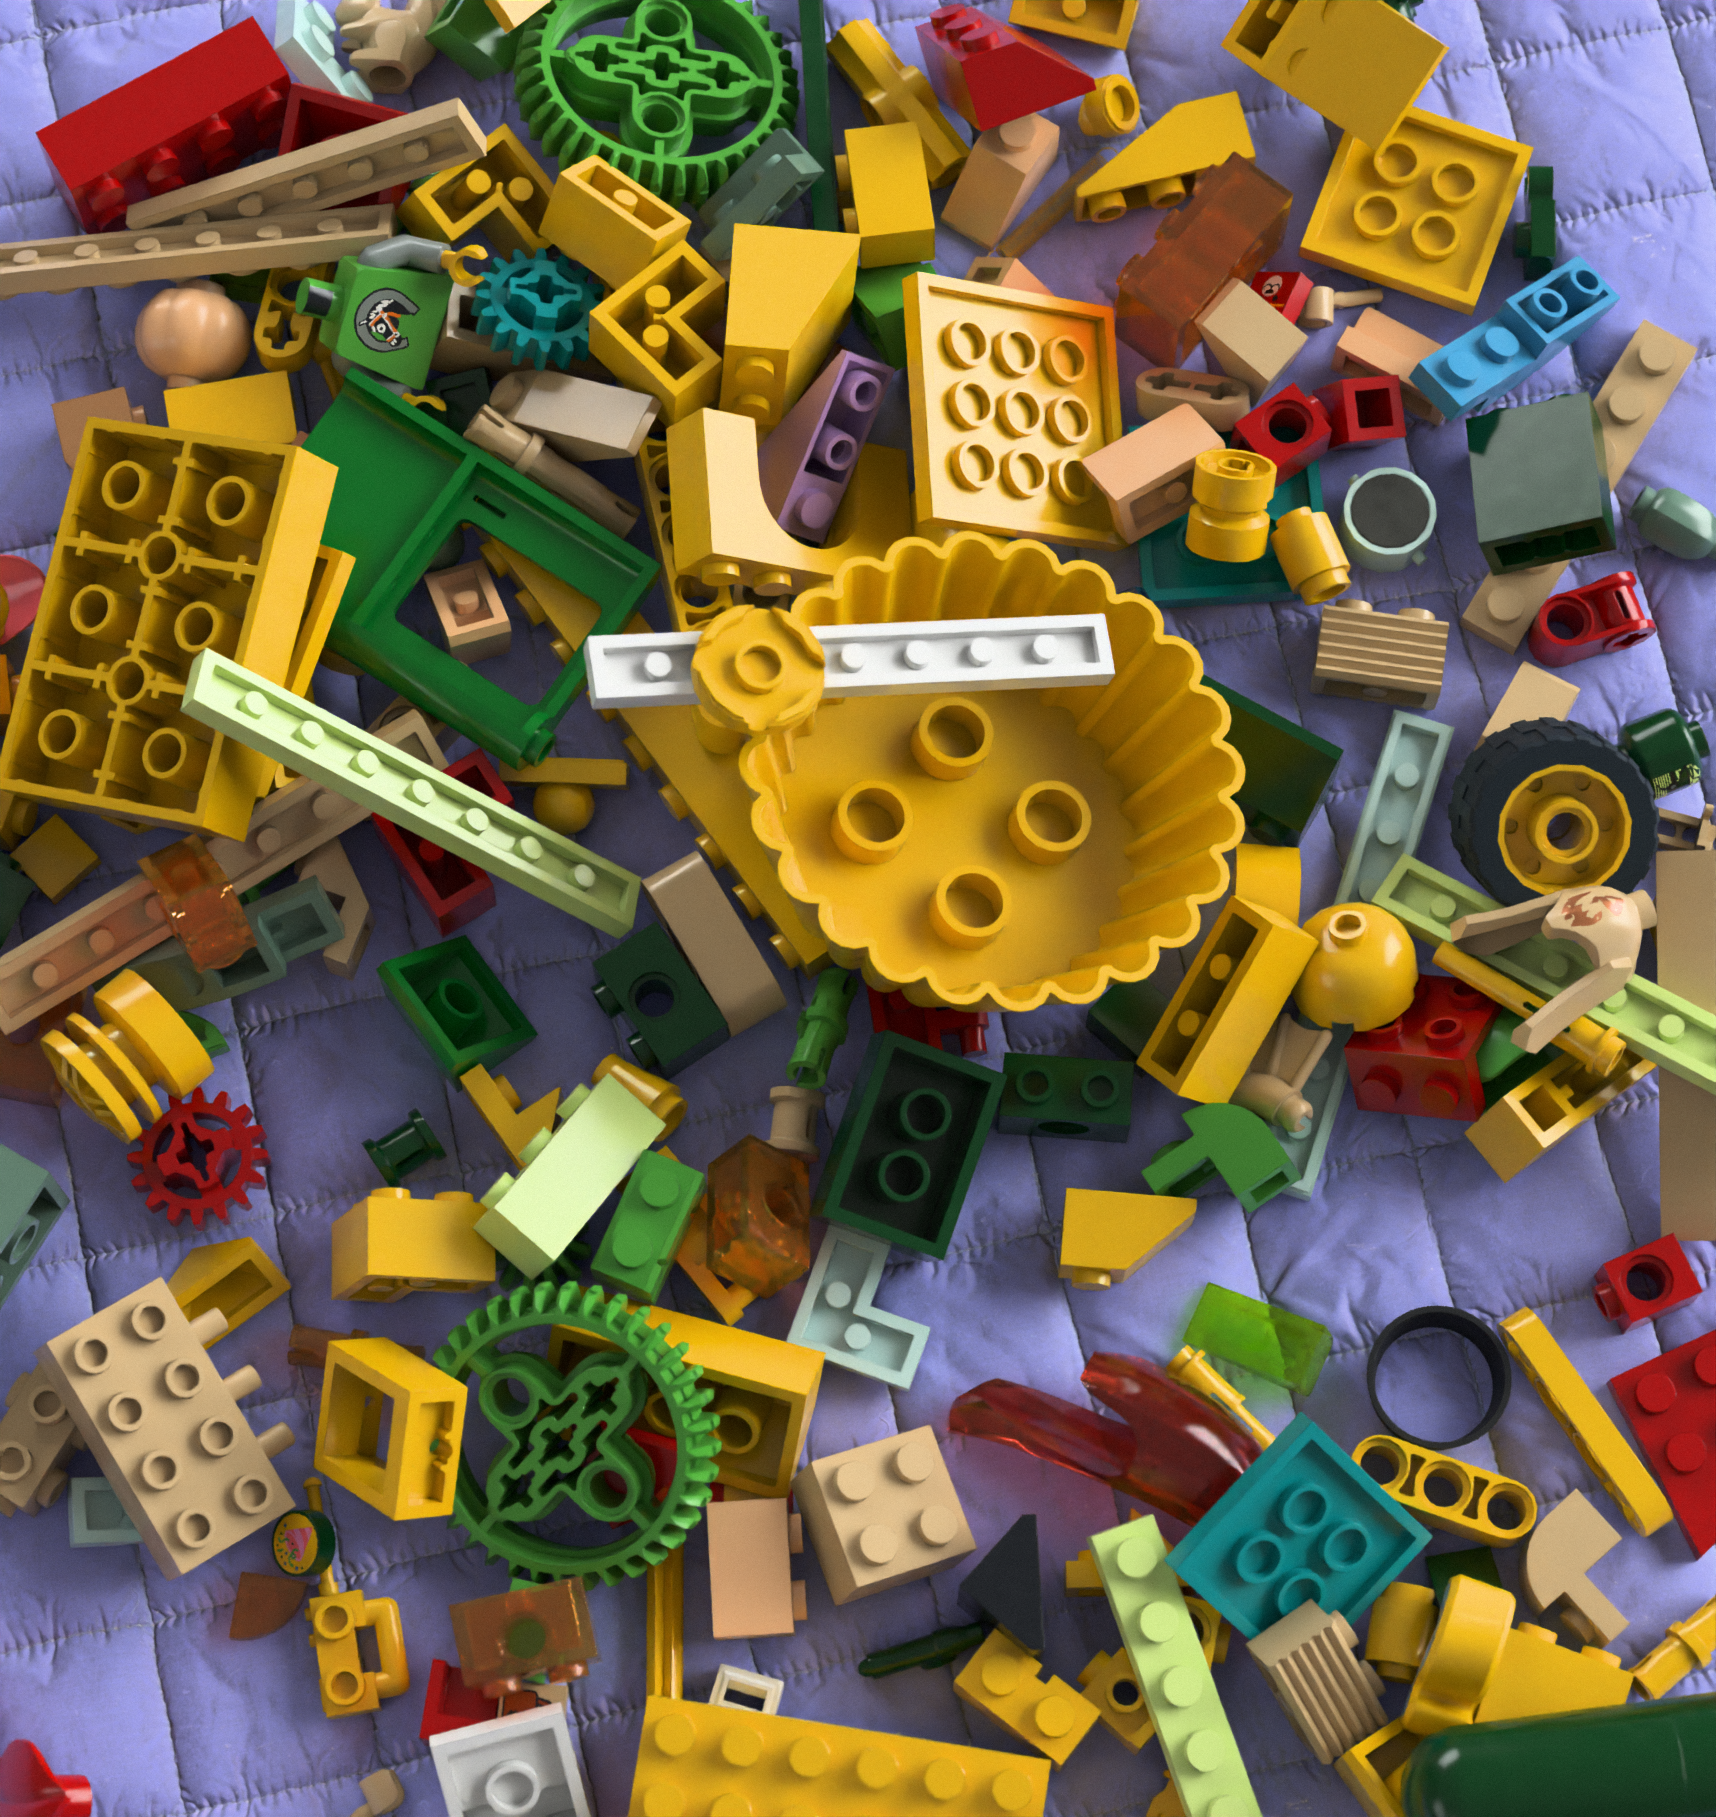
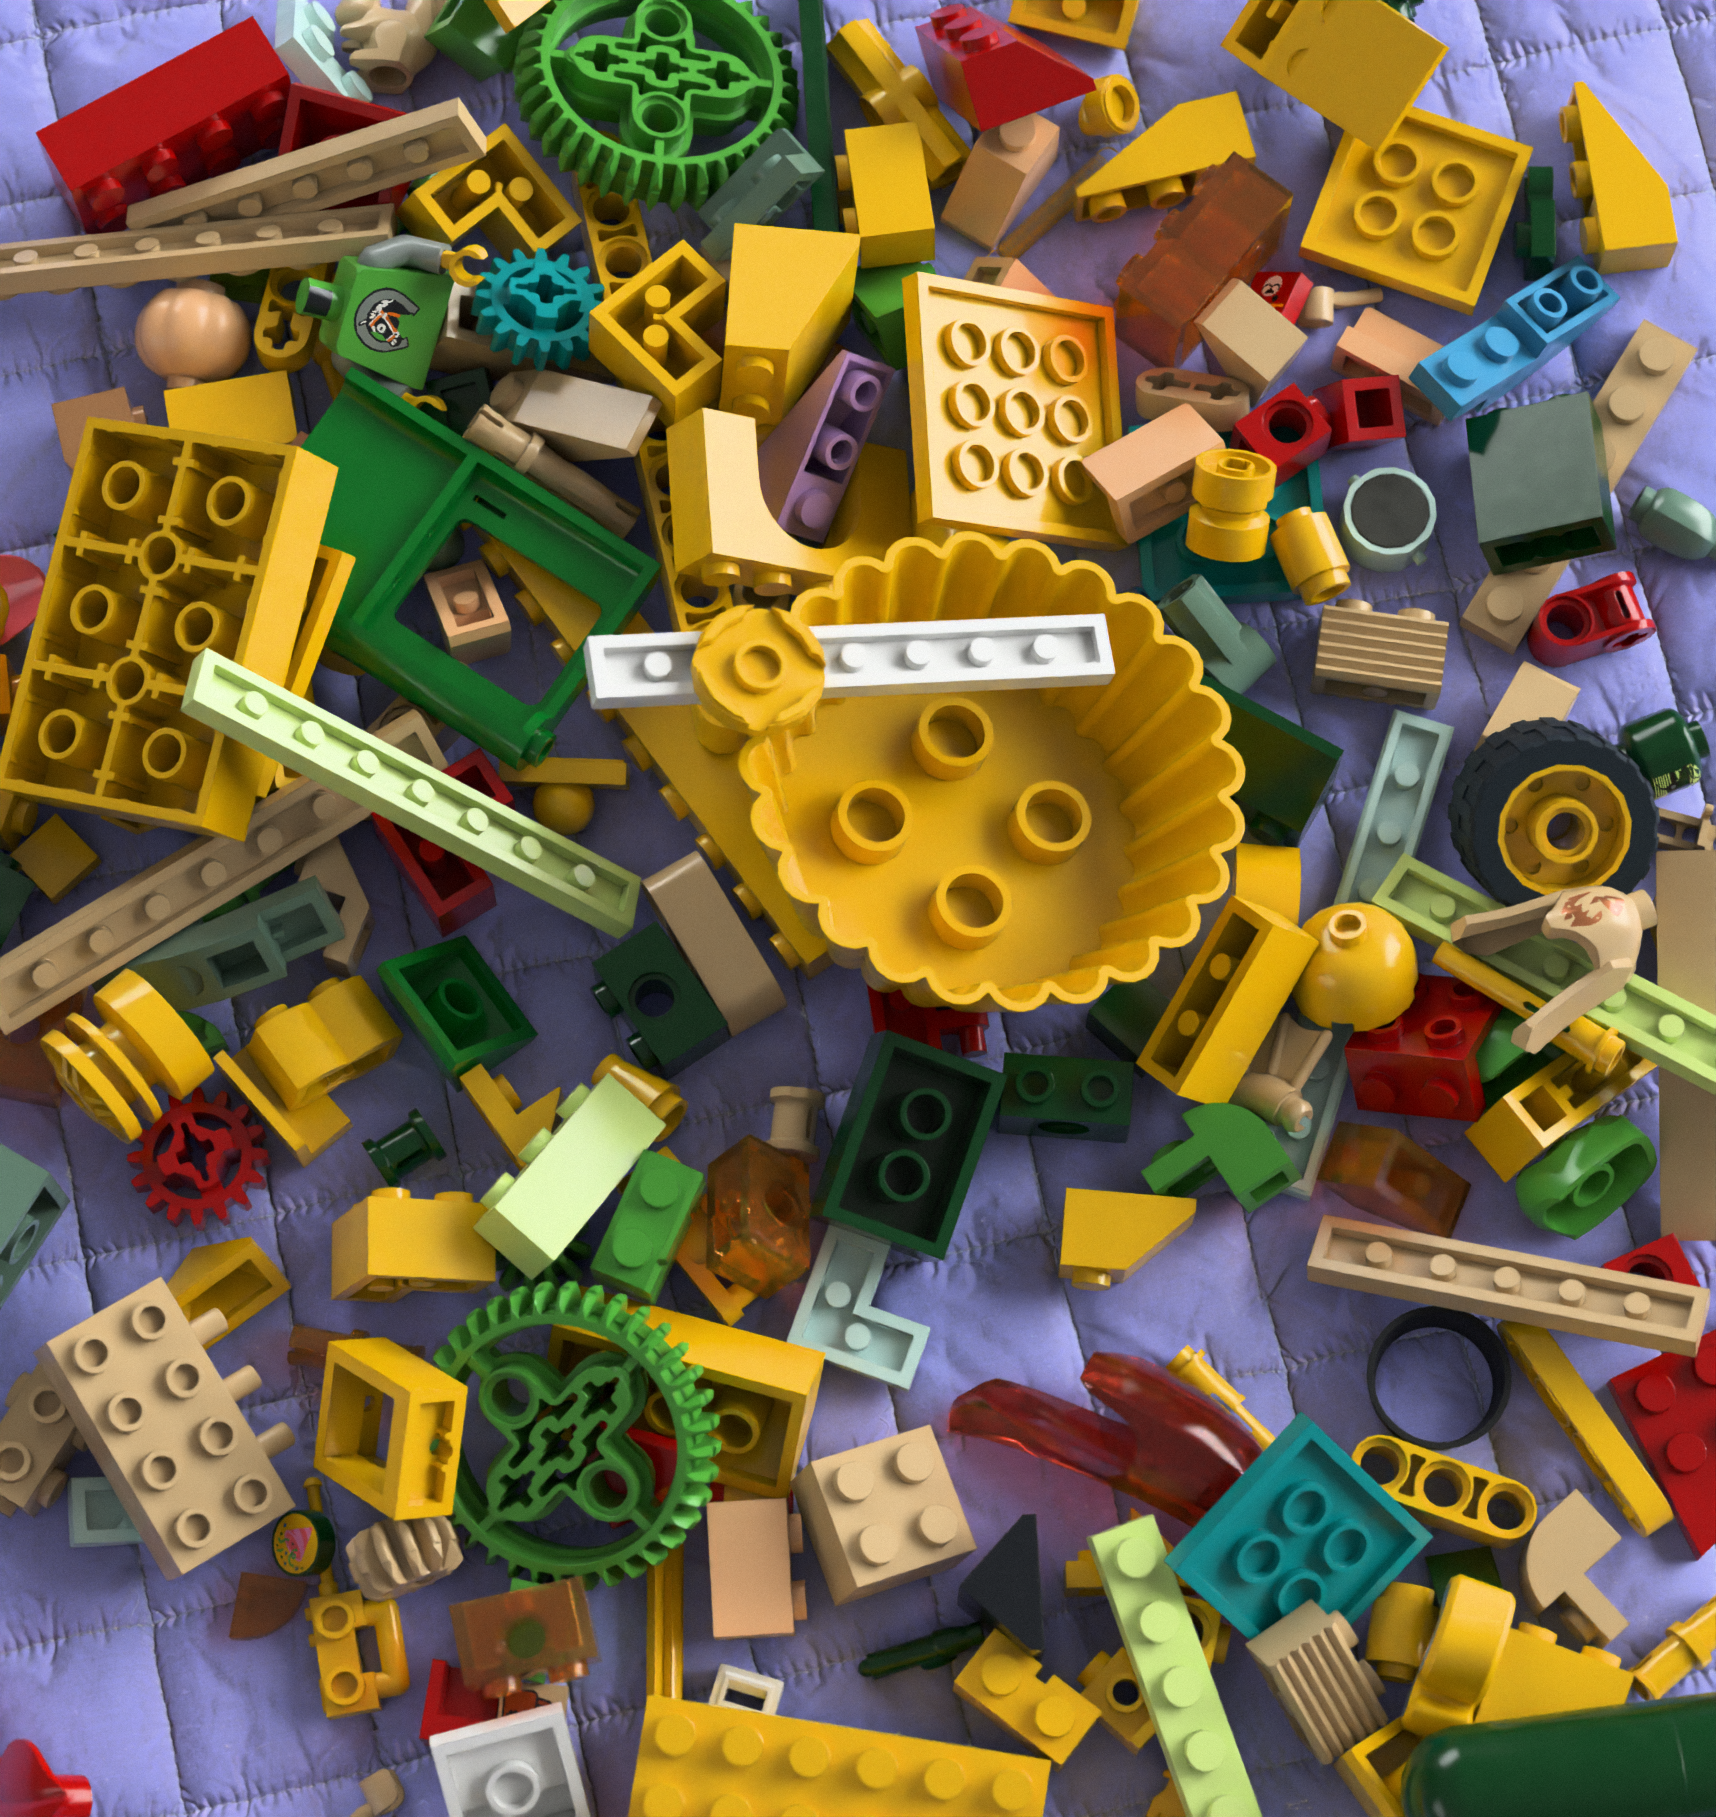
clear orange brick [137,833,258,974] -> none
yellow brick [538,154,692,291] -> none
bright green pin [786,968,859,1090] -> none
clear neon green slope [1182,1282,1333,1397] -> none
none -> yellow panel [213,1044,353,1168]
none -> yellow brick [247,975,404,1111]
none -> tan gear [345,1515,464,1602]
none -> sand green piece [1157,574,1276,695]
none -> tan plate [1306,1214,1710,1358]
none -> clear orange slope [1315,1121,1472,1239]
none -> bright green piece [1515,1114,1657,1240]
none -> yellow slope [1559,81,1678,275]

